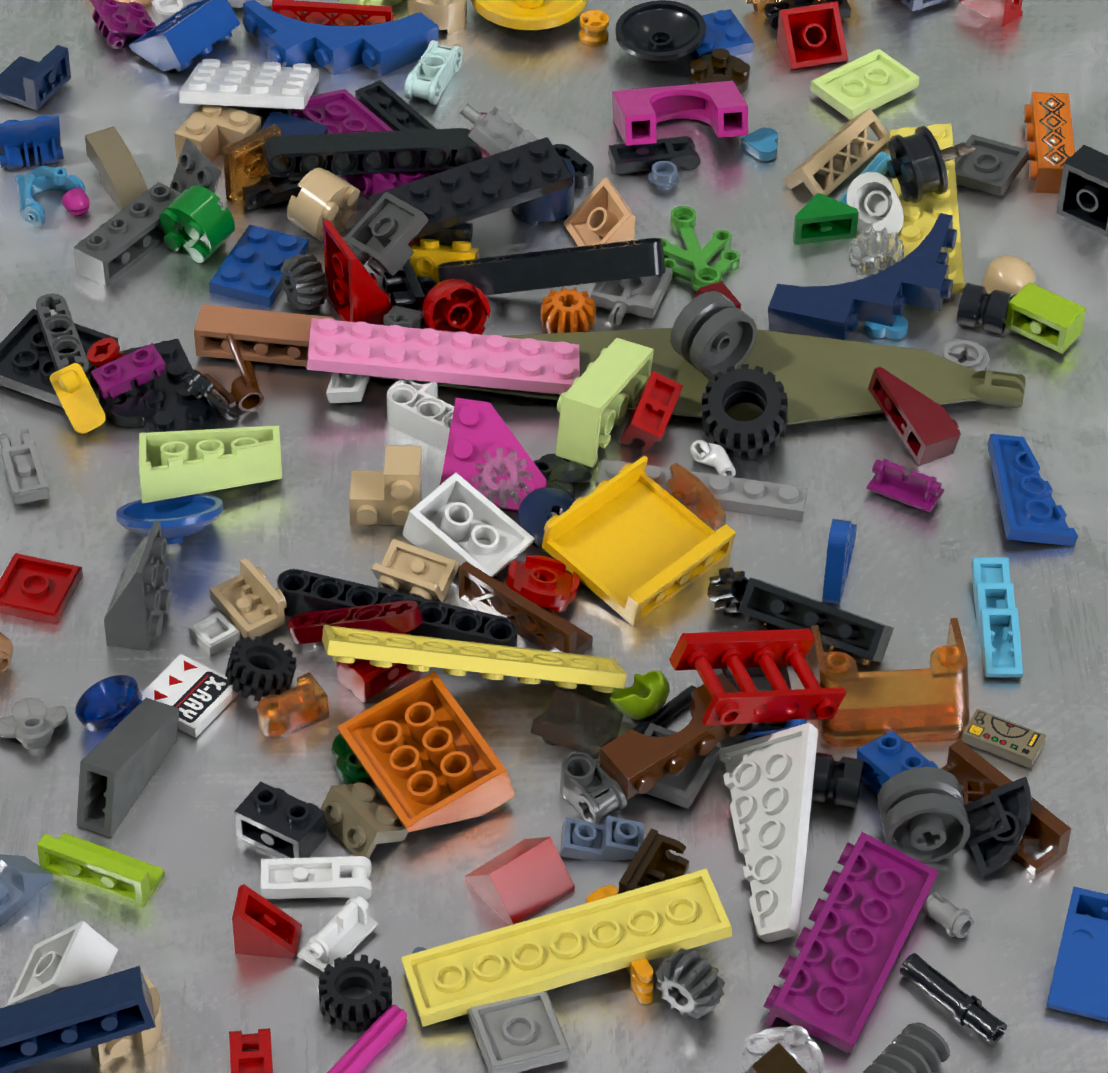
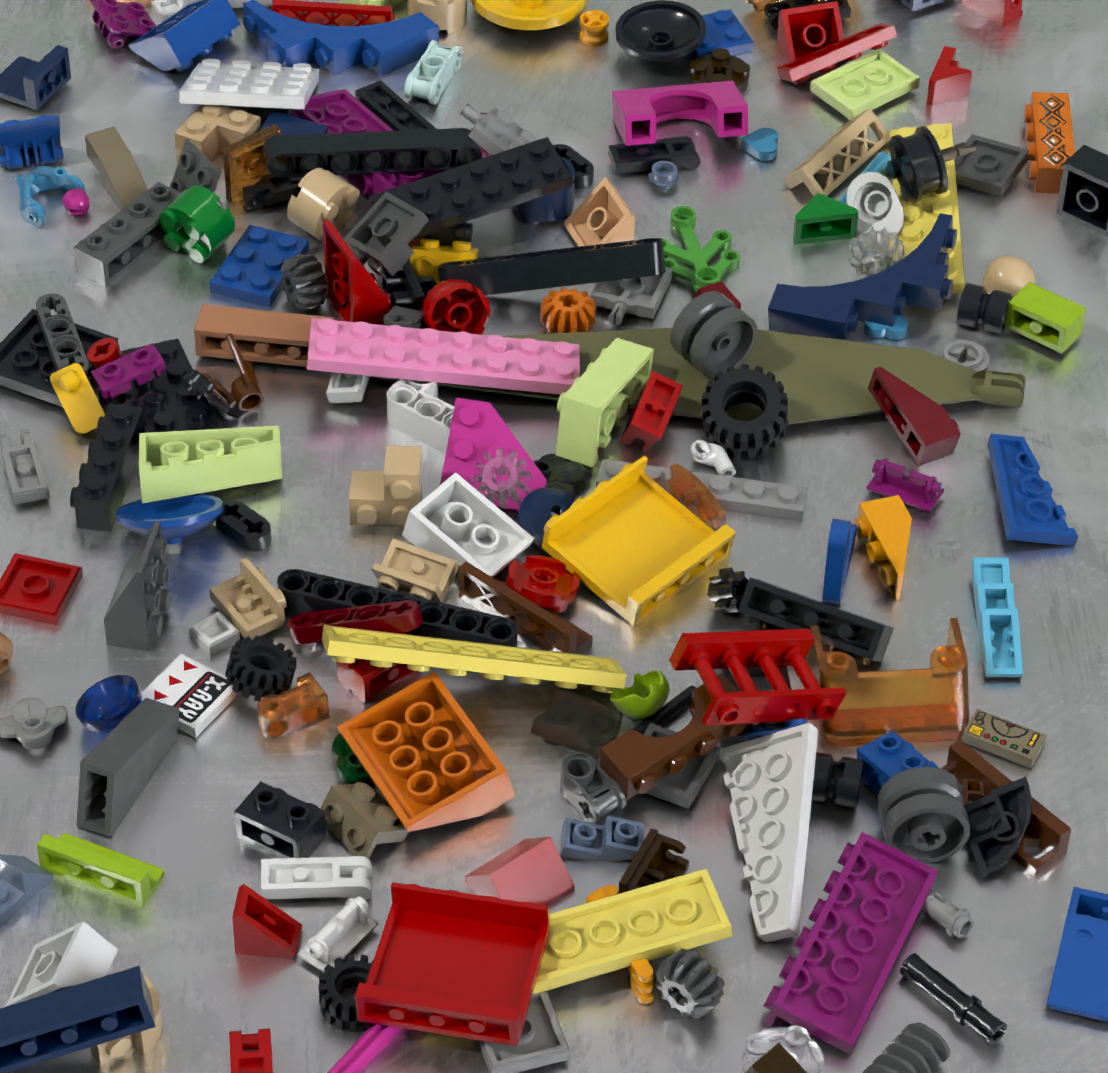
none -> black brick [70,403,145,532]
none -> black beam [215,499,272,551]
none -> red panel [355,882,550,1047]
none -> plate [777,23,897,84]
none -> light orange slope [854,495,912,600]
none -> red slope [926,46,972,106]

